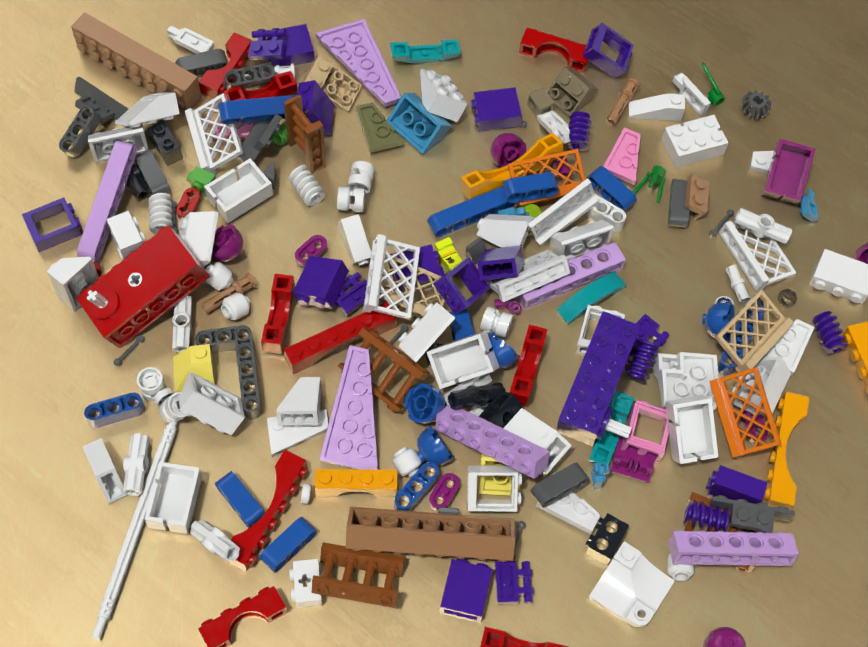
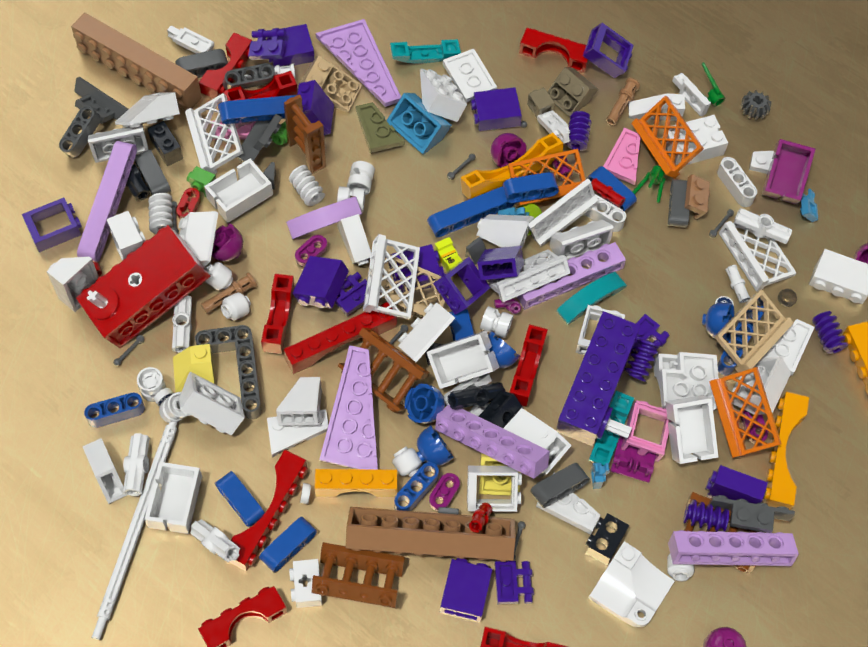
none -> lavender slope [286,196,362,239]
none -> white plate [443,49,497,103]
none -> dark grey hinge [447,154,476,180]
none -> red pin [469,503,492,533]
none -> red pin [591,178,626,208]
none -> orange fence [631,96,704,178]
none -> white beam [717,157,757,208]

